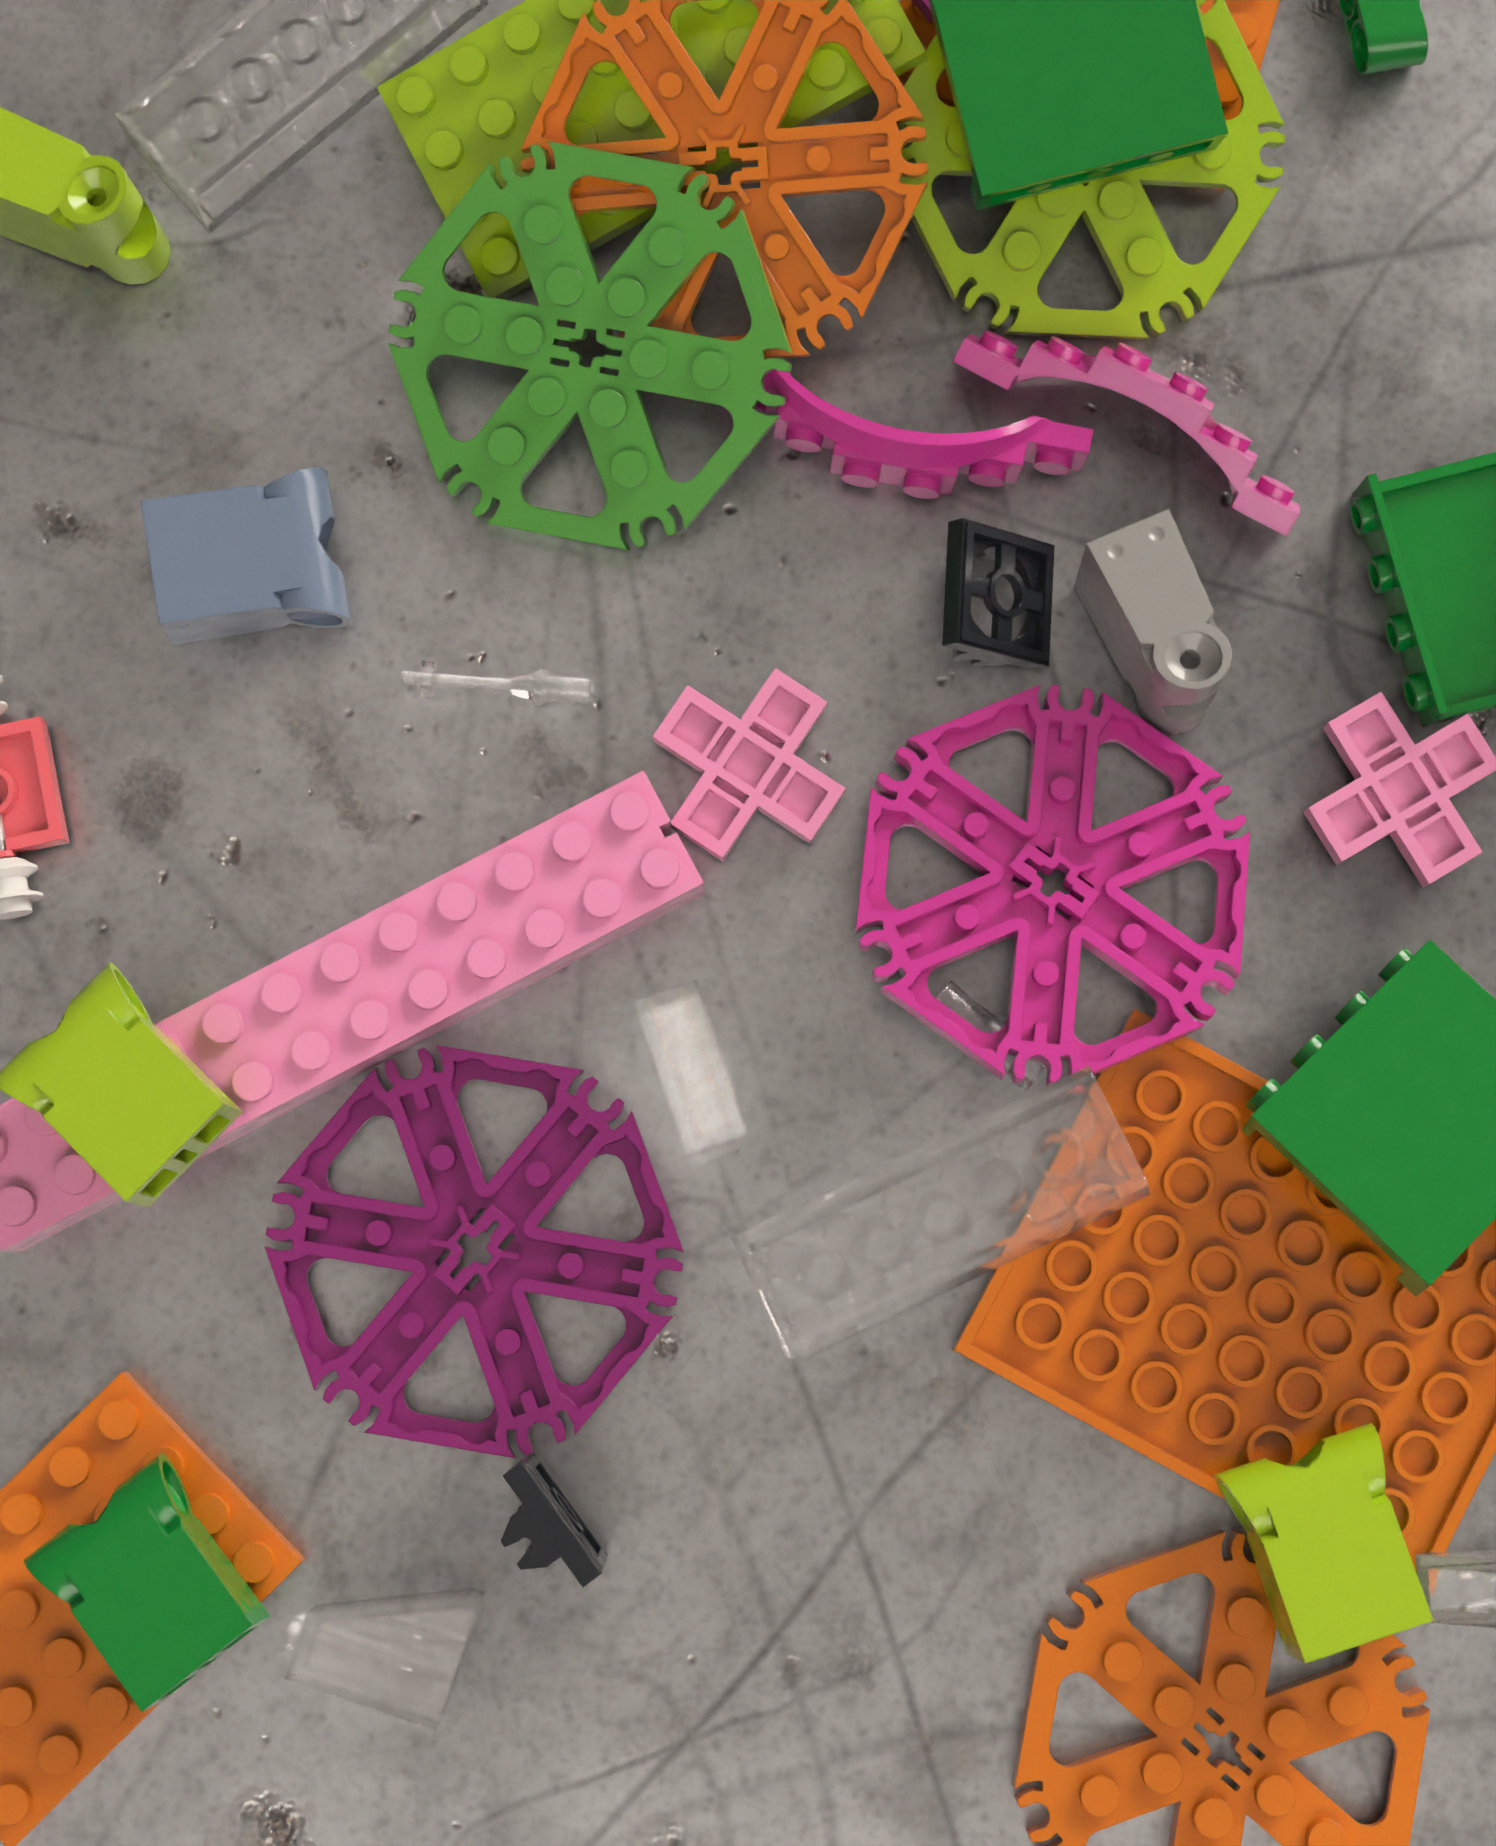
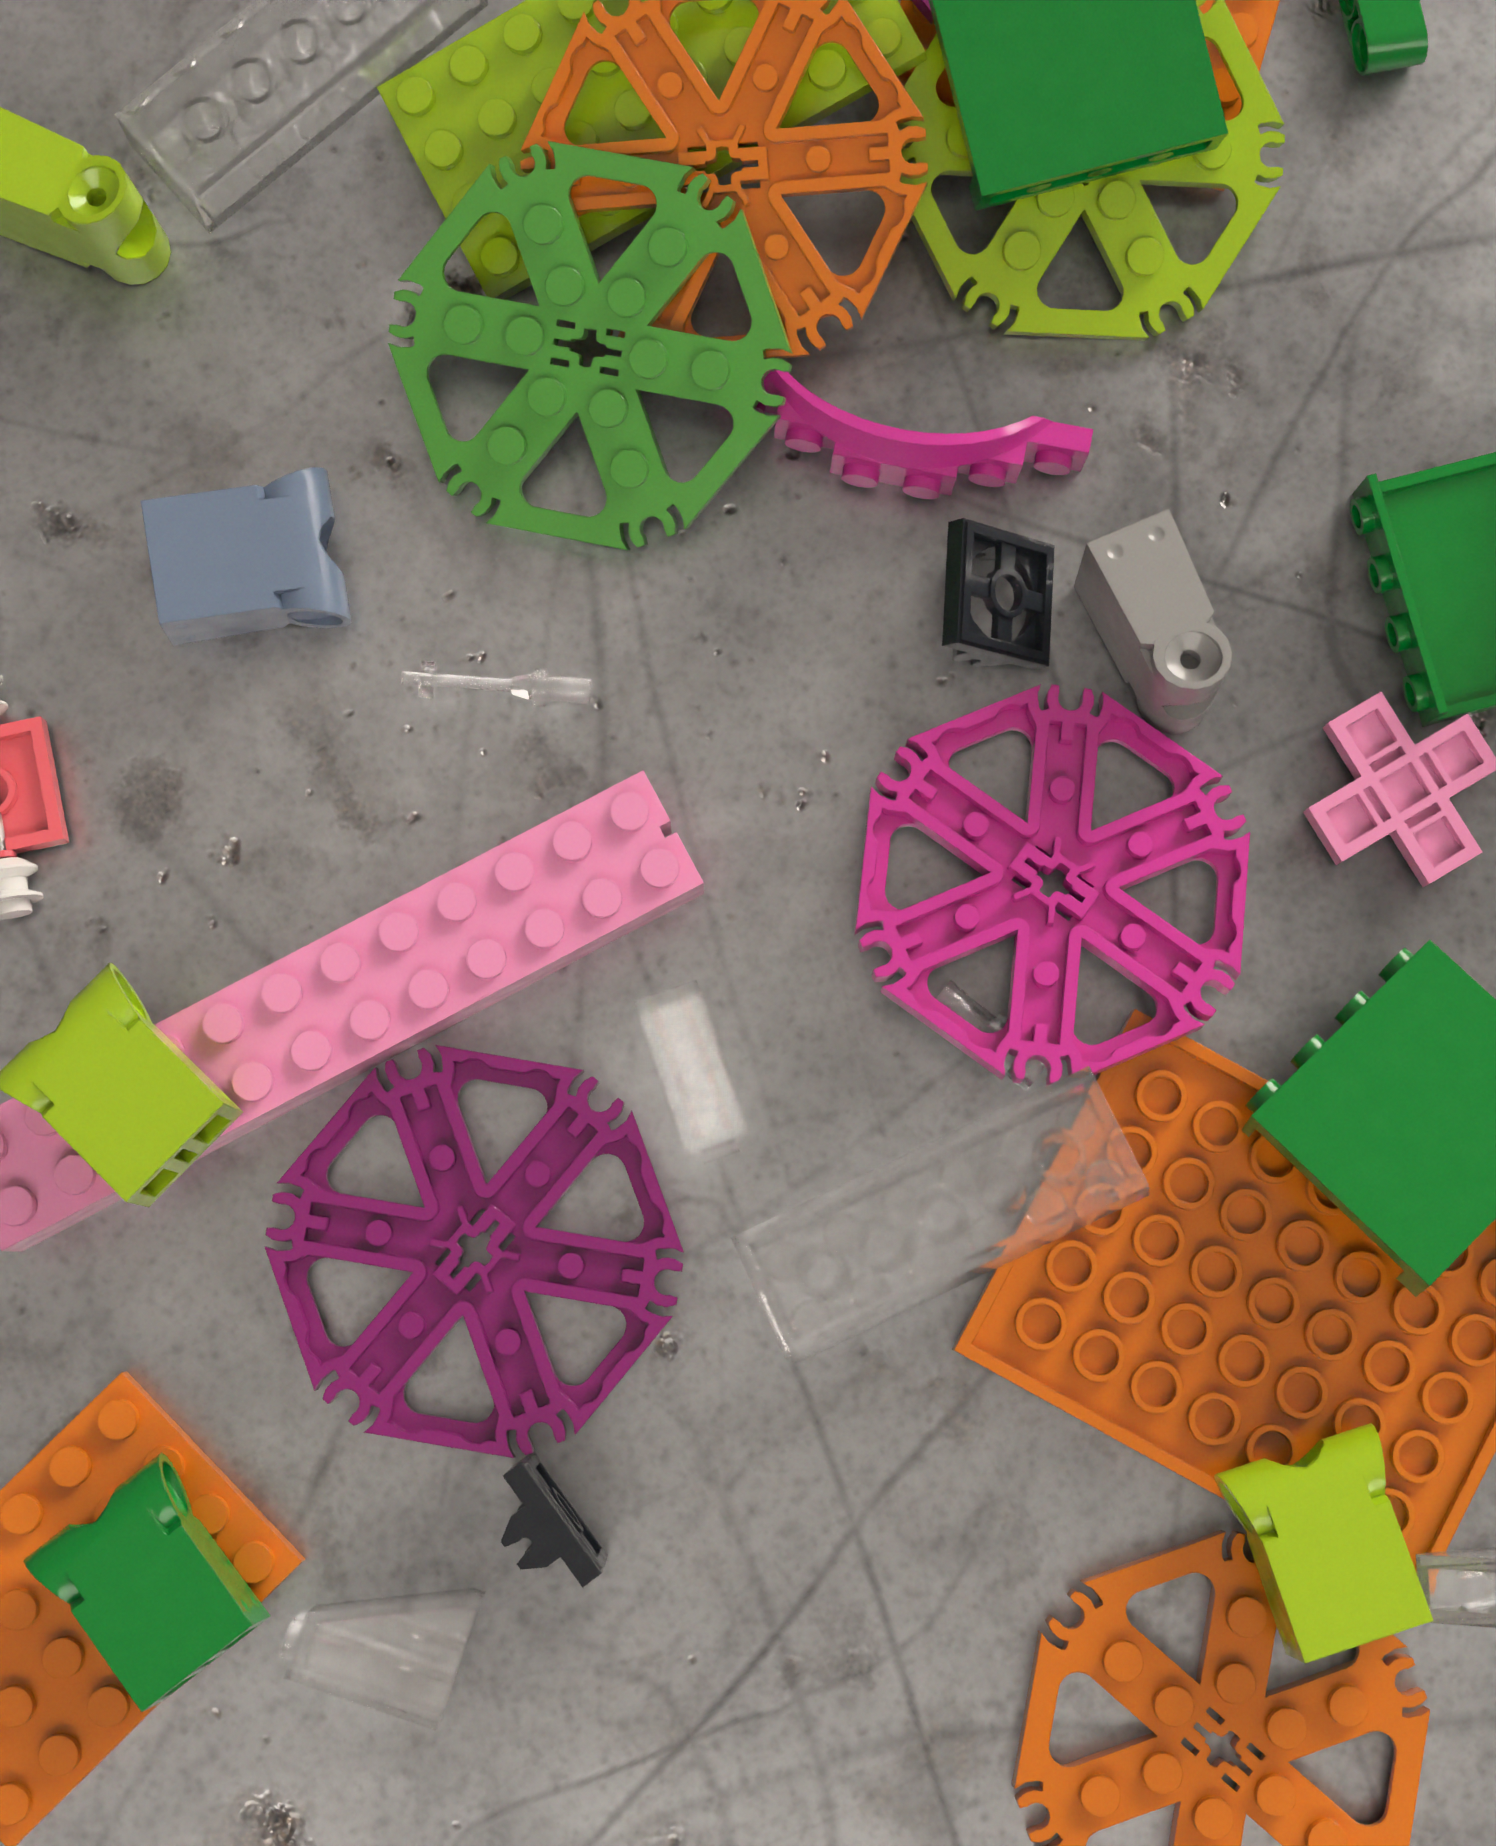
bright pink plate [652,668,846,862] -> none
dark pink piece [953,330,1300,537] -> none

